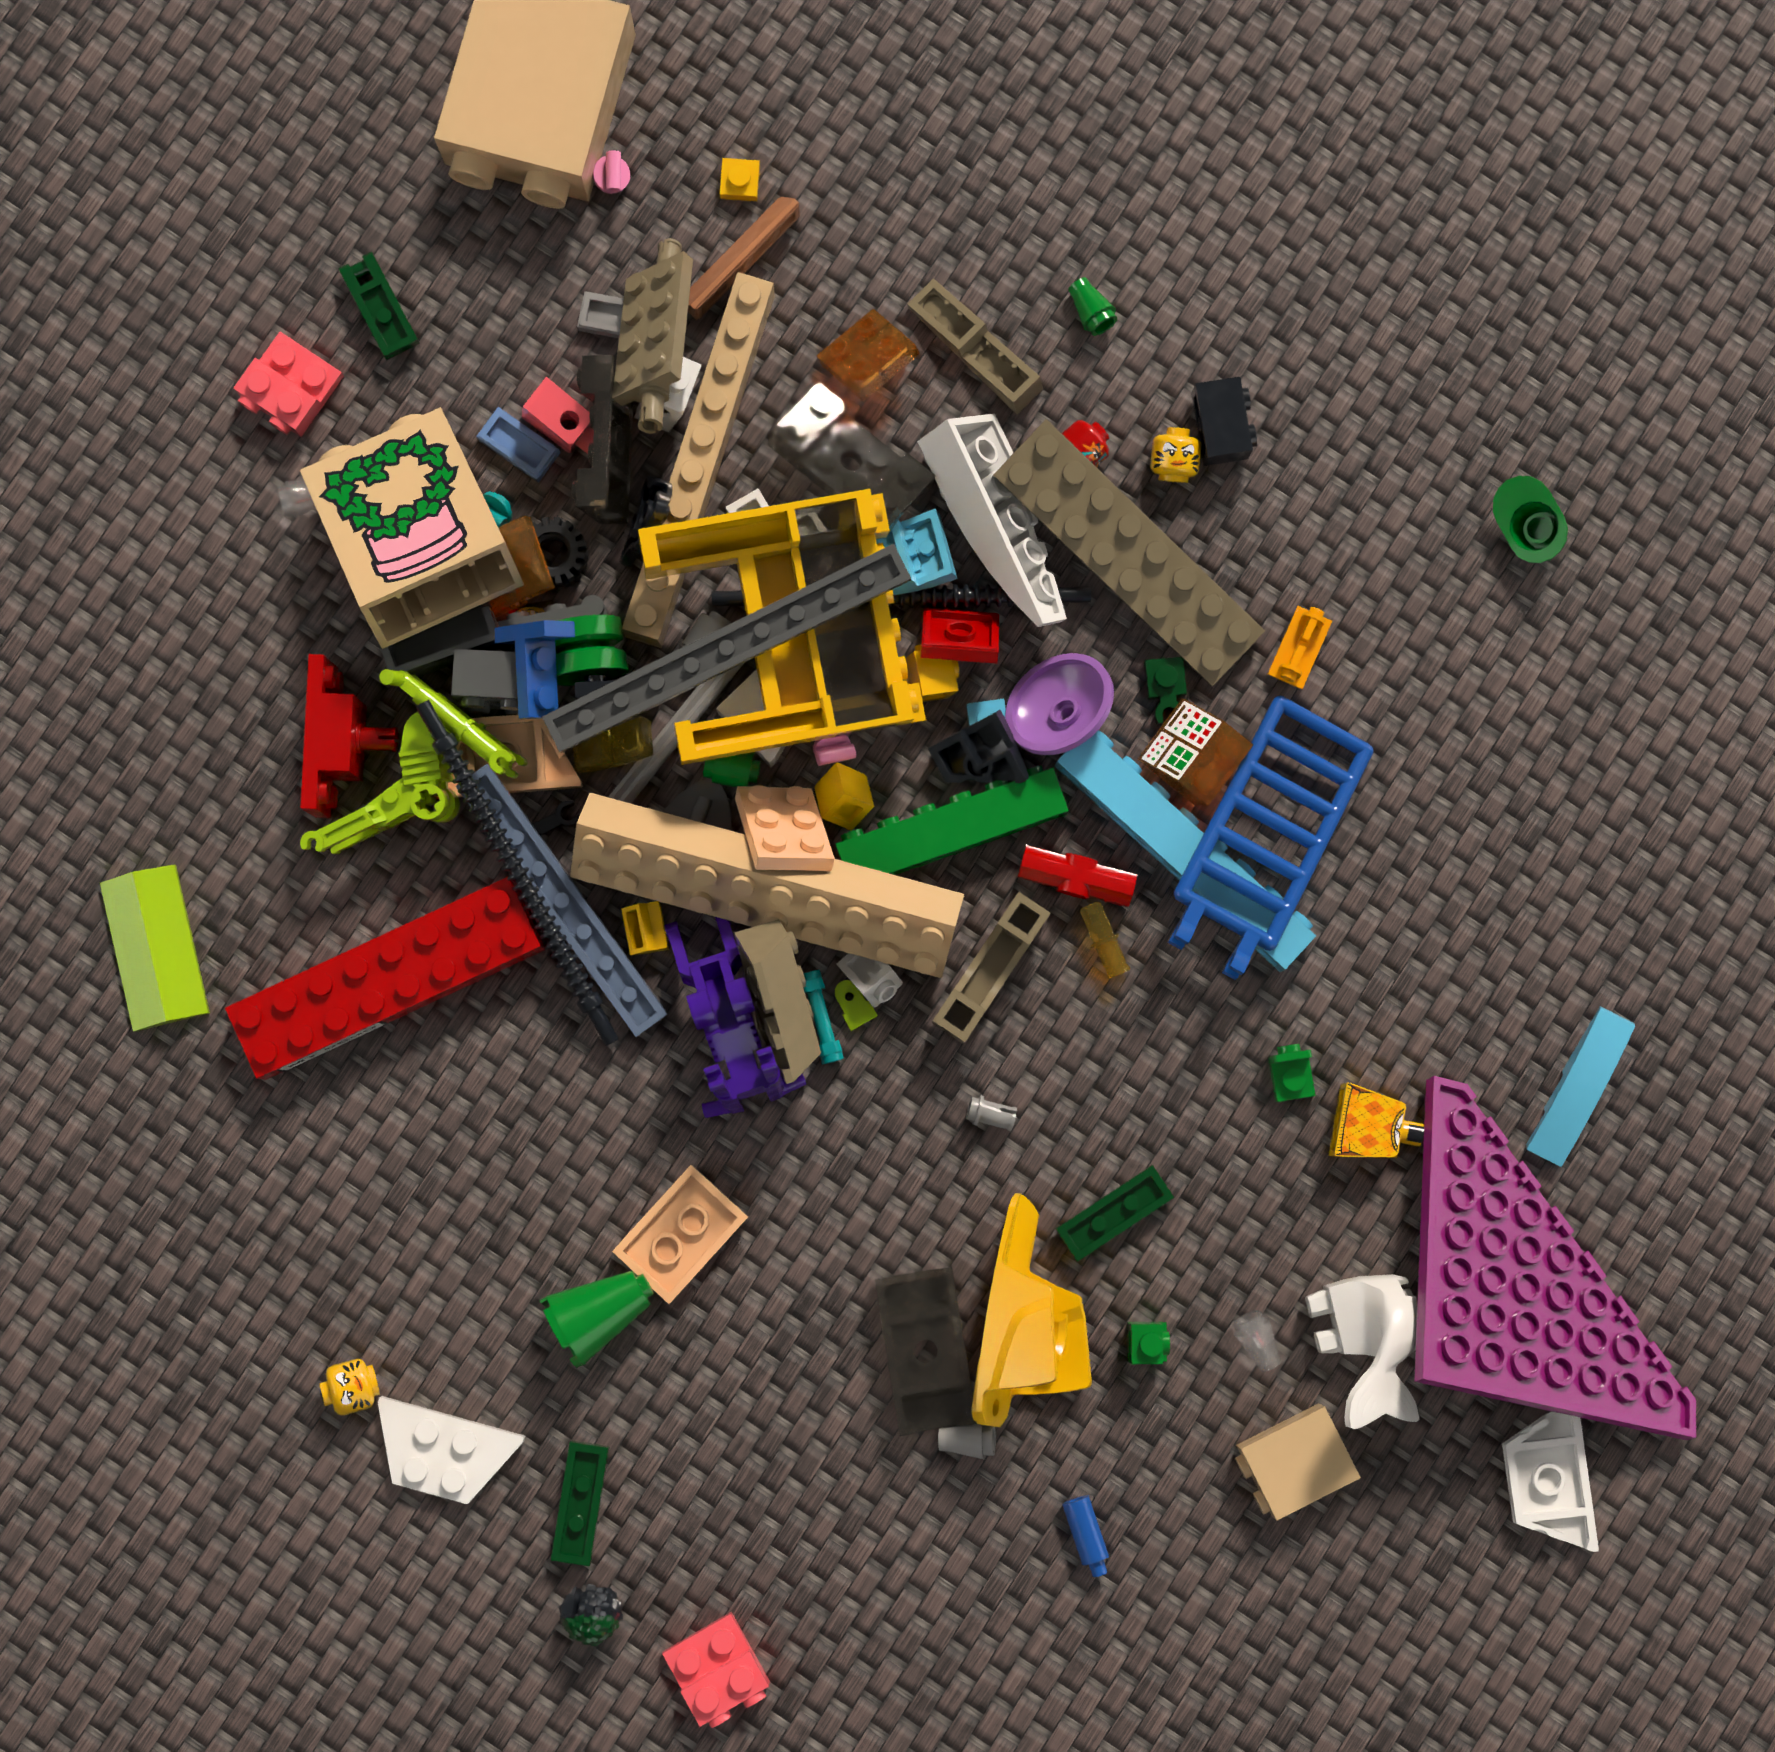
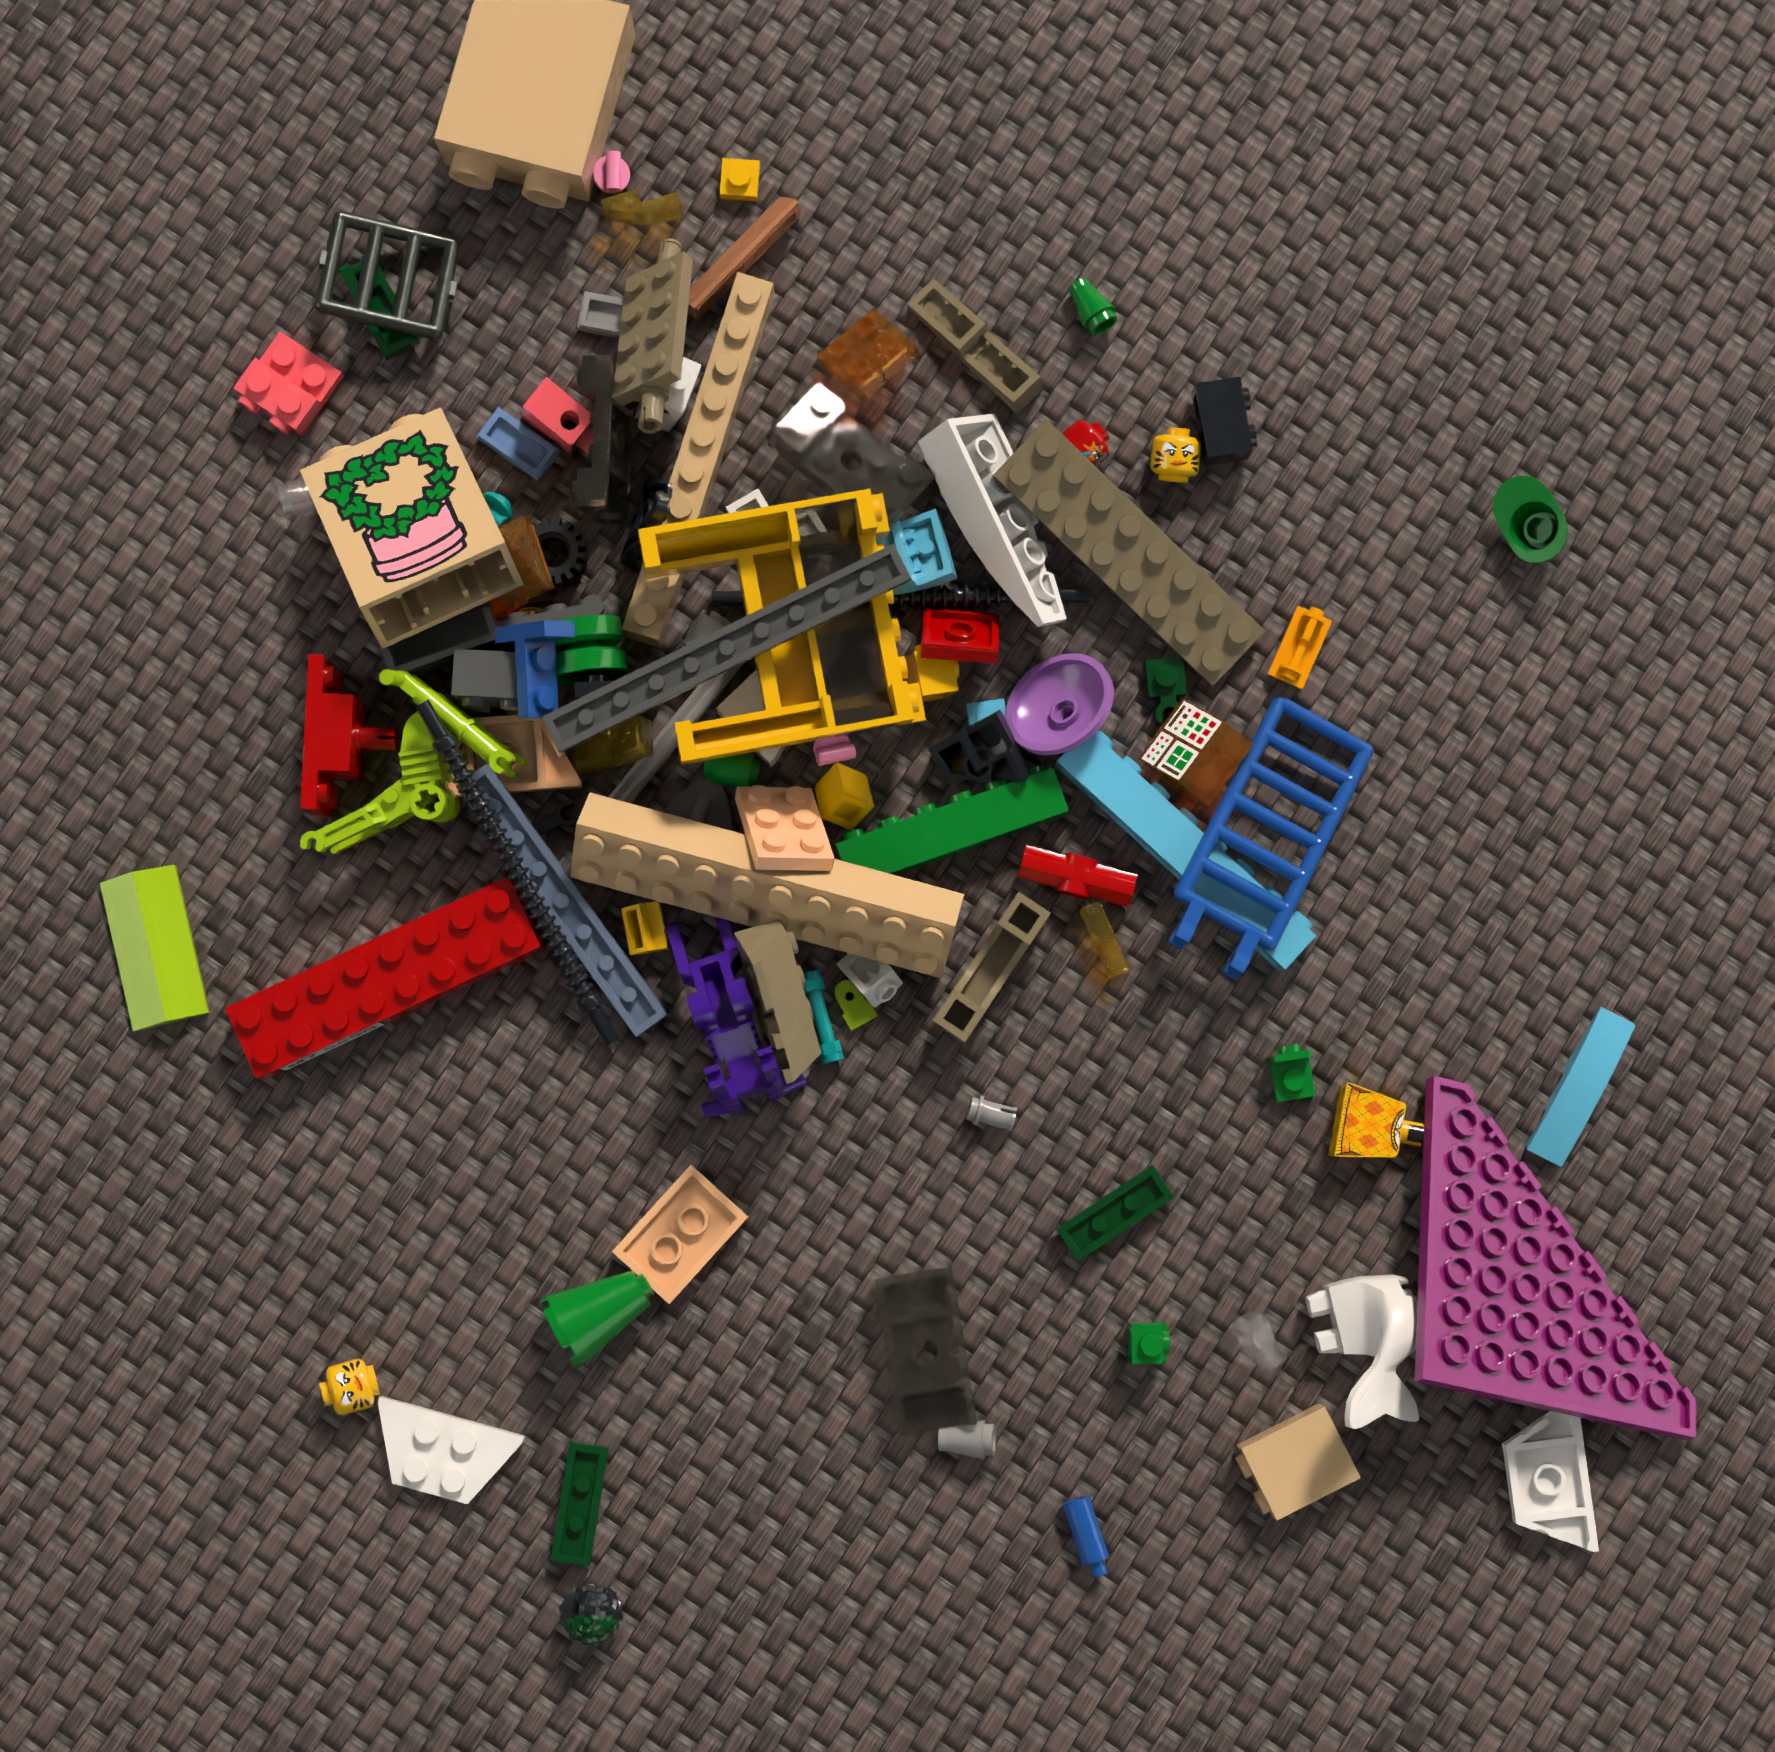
coral plate [662,1612,770,1728] -> none
yellow piece [972,1193,1092,1427] -> none
none -> pearl dark grey bar [314,210,460,340]
none -> clear yellow slope [601,189,684,225]

